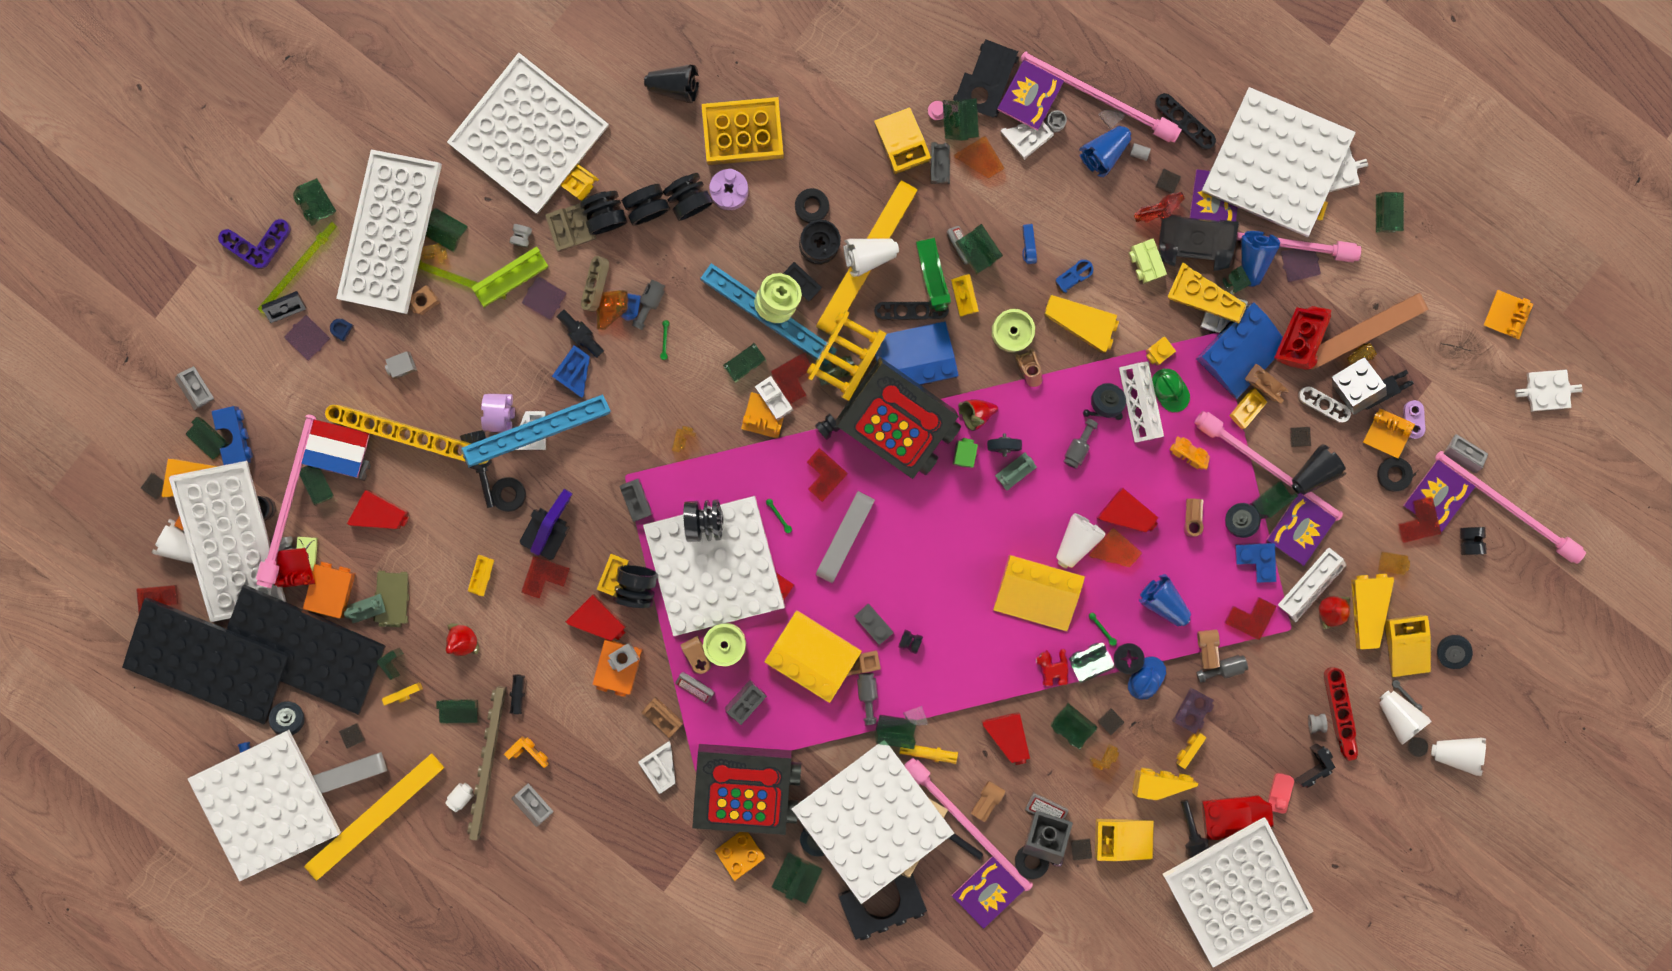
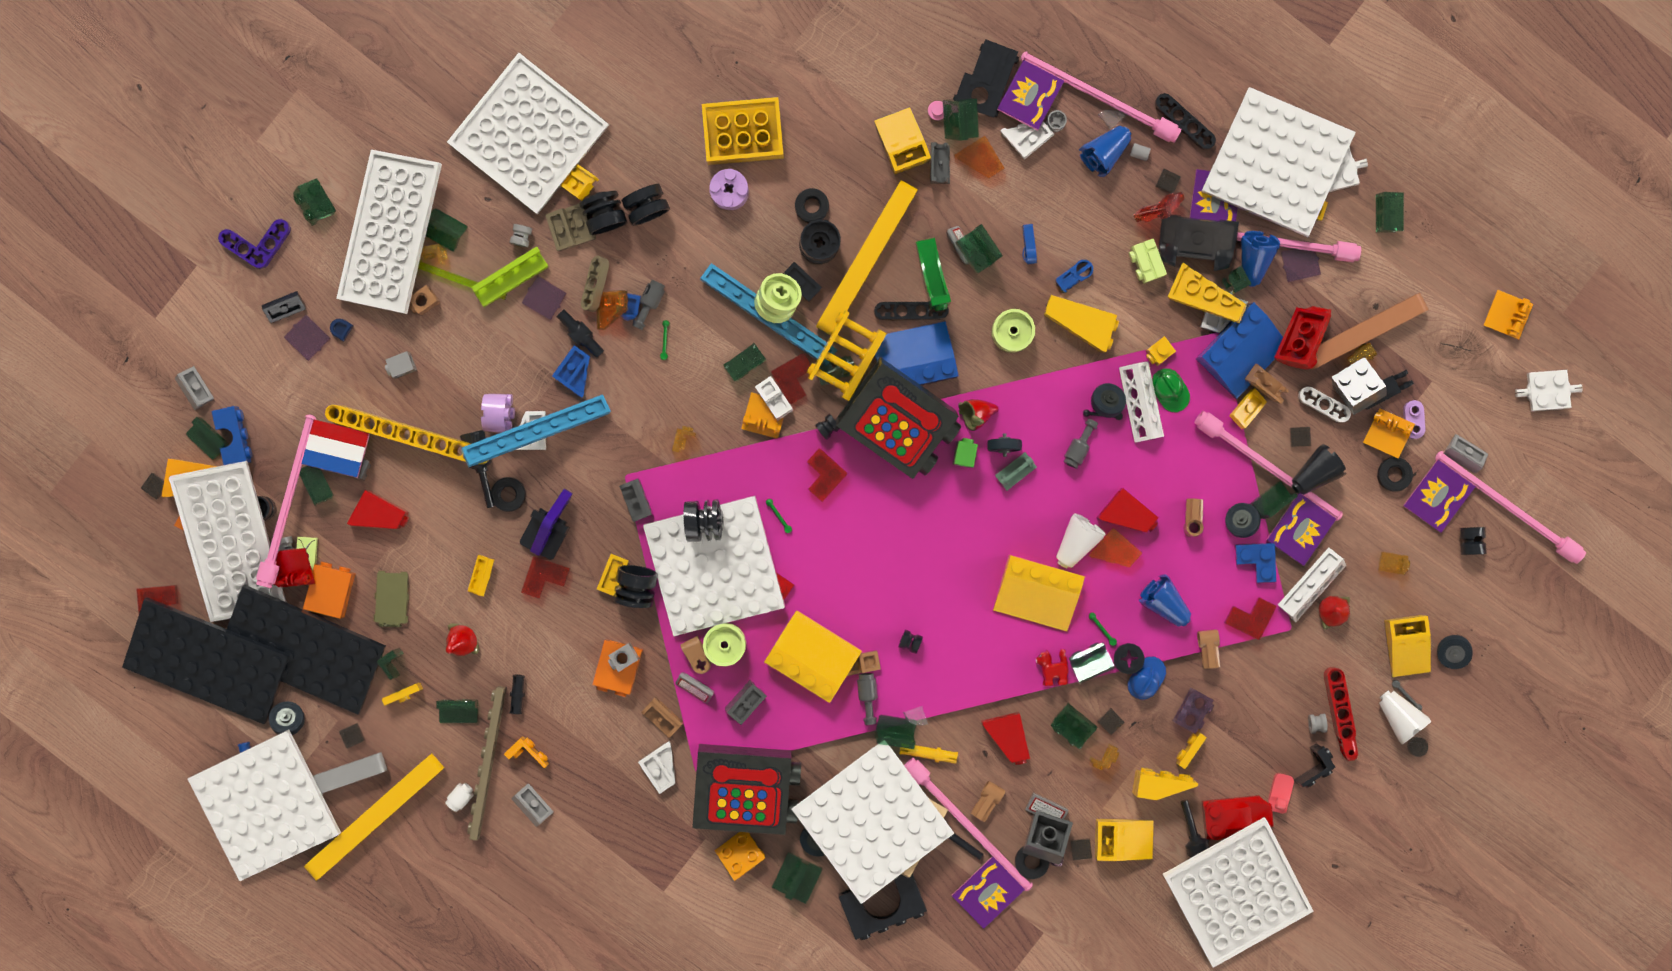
white cone [151,519,193,564] -> none
clear neon green bar [257,221,337,313] -> none
sand green hinge [344,594,386,624] -> none
red slope [565,594,627,641] -> none
black cone [644,64,699,103] -> none
black wheel [663,173,713,221] -> none
light grey beam [815,491,875,583] -> none
white cone [843,239,899,277] -> none
dark grey plate [854,603,894,645] -> none
yellow plate [951,274,979,317] -> none
medium nougat piece [1015,349,1043,387] -> none
light orange hinge [1169,436,1210,470] -> none
dark grey piece [1196,655,1248,683] -> none
yellow slope [1351,574,1394,649] -> none
clear red plate [1398,496,1441,543] -> none
white cone [1431,738,1486,776] -> none

